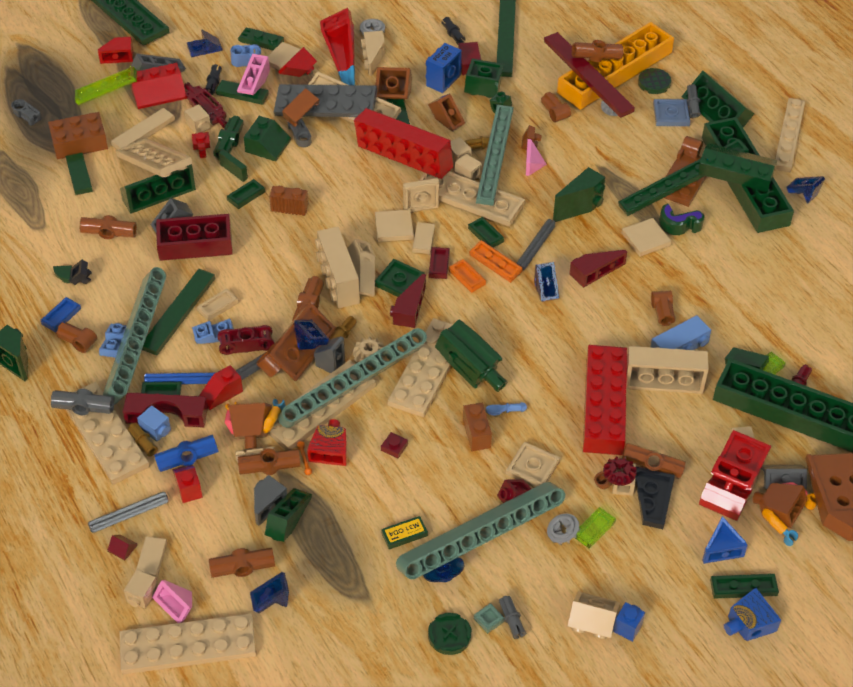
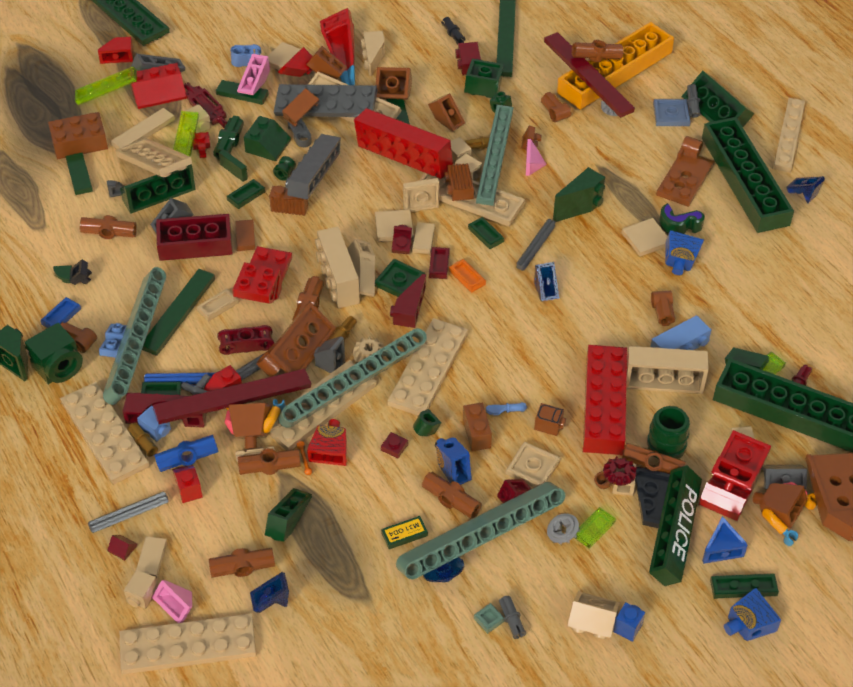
dark grey piece [11,99,42,126] -> none
dark grey piece [51,389,115,415] -> none
clear blue slope [187,30,223,57] -> none
medium blue slope [192,319,234,344] -> none
black pin [205,64,222,95] -> none
dark green hinge [238,27,284,50] -> none
dark grey slope [254,475,287,526] -> none
clear blue slope [294,319,329,350] -> none
light grey gear [360,19,385,36] -> none
blue brick [425,43,462,93] -> none
dark green tile [428,613,472,655] -> none
dark green piece [435,319,508,392] -> none
orange tile [469,240,523,283] -> none
dark red slope [569,250,627,288] -> none
dark green tile [618,139,749,216] -> none
tile [638,68,671,94] -> none
dark green slope [698,143,778,192] -> none
none -> dark green piece [24,323,83,385]
none -> dark grey tile [107,180,124,197]
none -> dark red tile [153,369,312,425]
none -> clear neon green tile [173,111,199,157]
none -> dark grey piece [181,374,211,395]
none -> red piece [233,246,292,304]
none -> dark orange tile [235,219,256,251]
none -> dark green wheel [273,156,296,181]
none -> dark grey brick [285,134,341,200]
none -> dark orange hinge [307,46,347,80]
none -> dark red bracket [391,225,412,255]
none -> dark green plate [413,409,441,436]
none -> dark orange piece [422,472,482,519]
none -> blue torso [435,437,472,485]
none -> dark orange brick [445,163,474,201]
none -> dark orange brick [534,403,566,436]
none -> dark green piece [647,406,690,459]
none -> dark green brick [649,465,702,586]
none -> blue torso [665,230,704,275]

